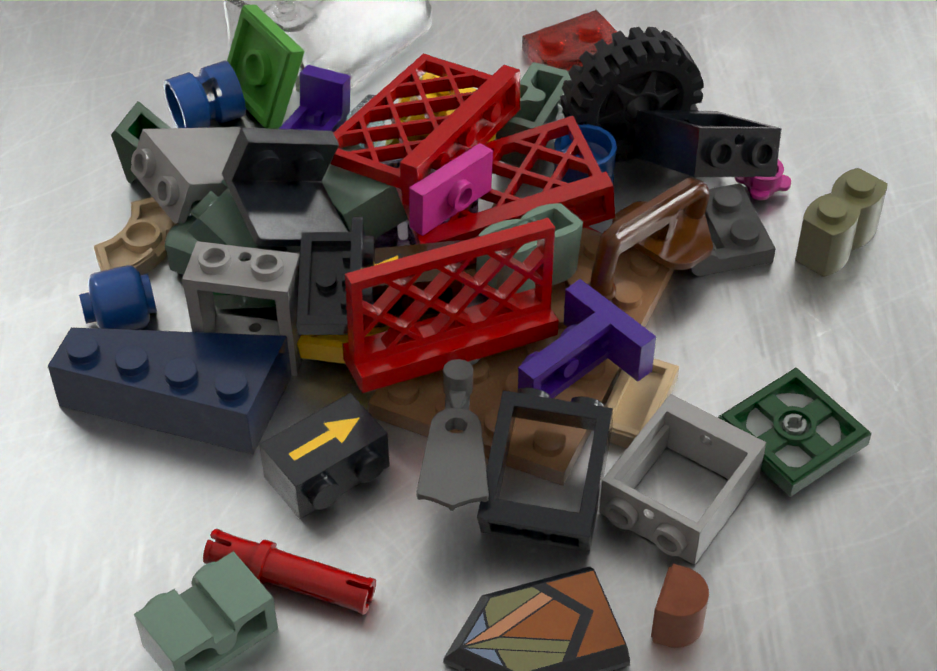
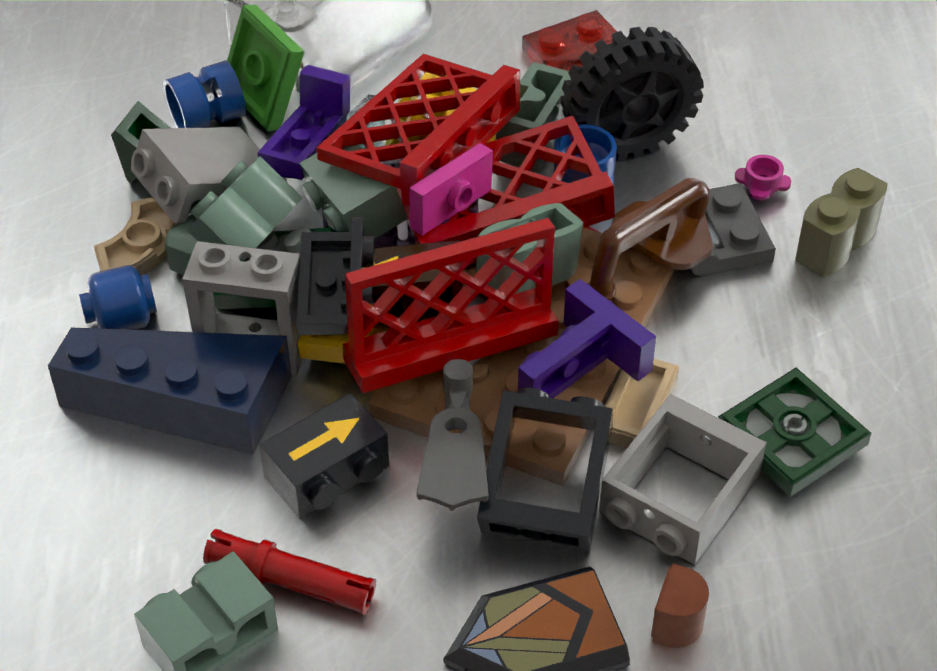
black bracket [222,128,348,247] -> none
black window [632,110,782,177] -> none

